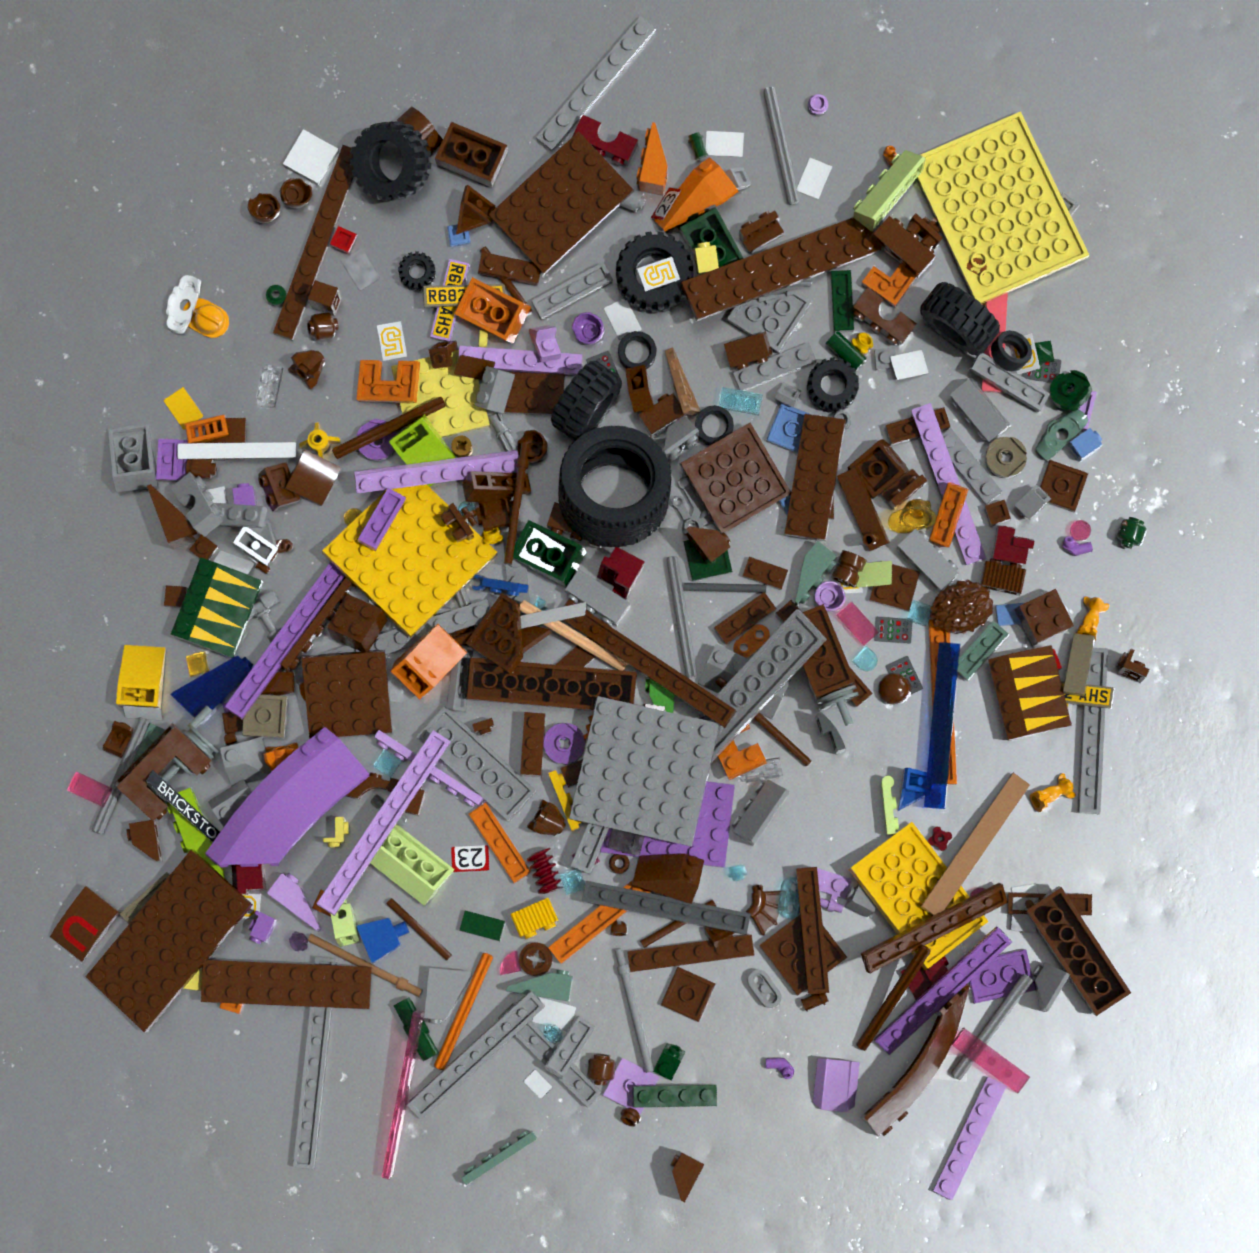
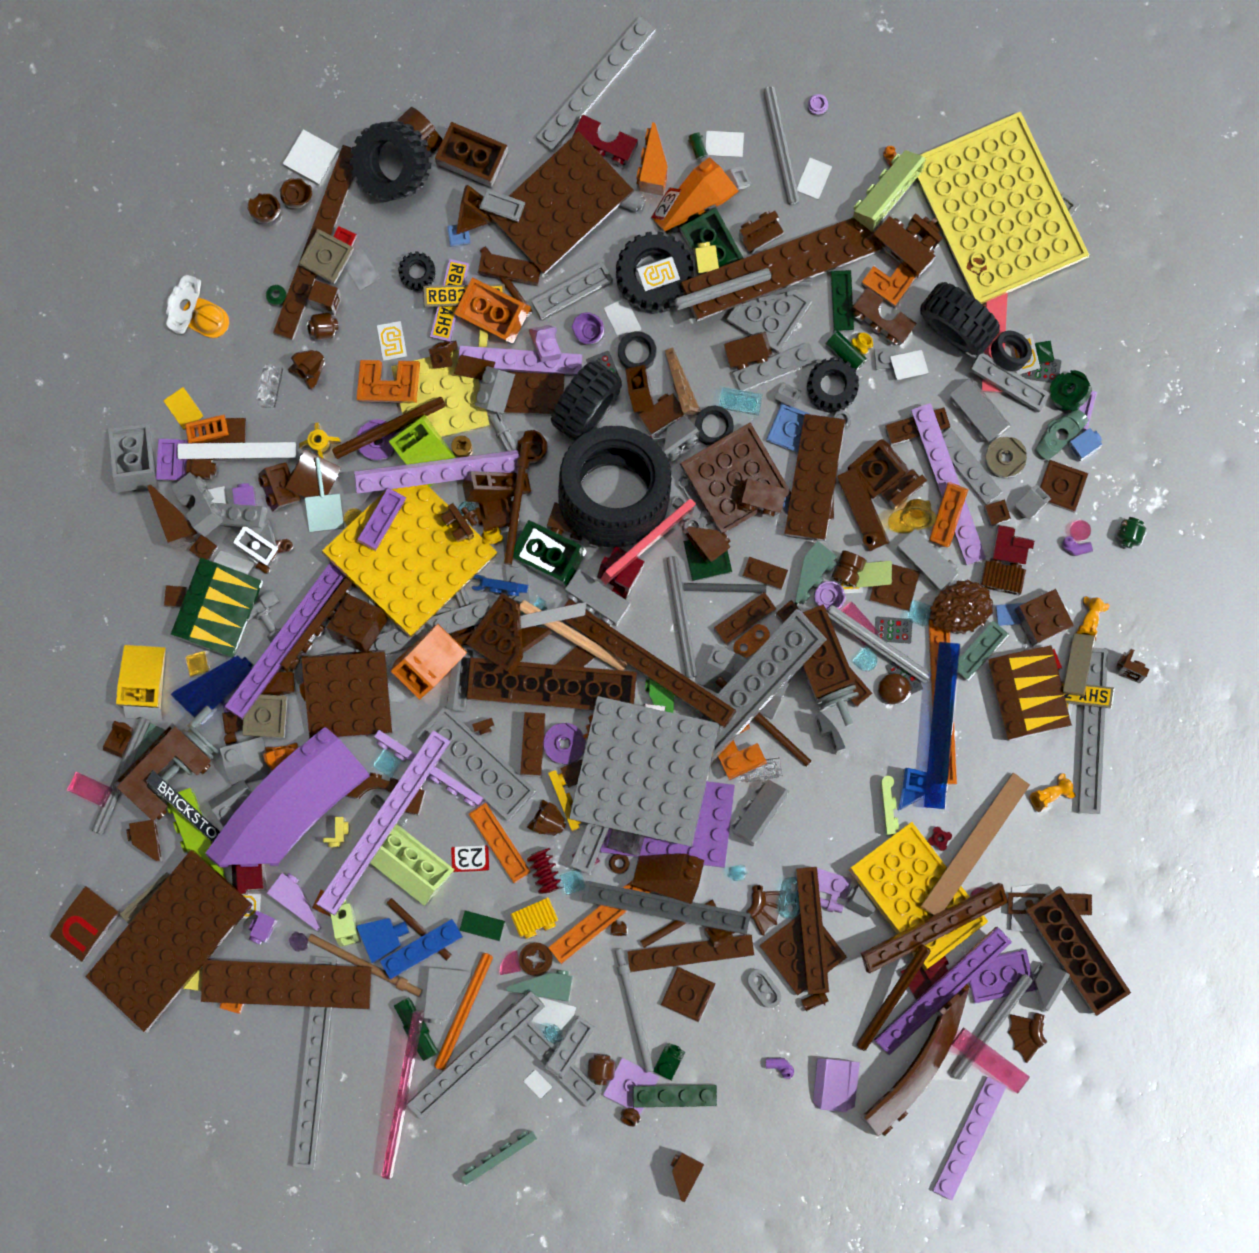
none -> dark tan tile [298,229,354,284]
none -> light aqua piece [305,457,344,532]
none -> blue plate [380,919,463,980]
none -> light grey tile [480,189,526,223]
none -> coral tile [601,499,696,585]
none -> light grey axle [675,268,771,310]
none -> reddish brown brick [738,478,787,517]
none -> light grey axle [827,605,931,683]
none -> reddish brown arm [1008,1013,1047,1063]

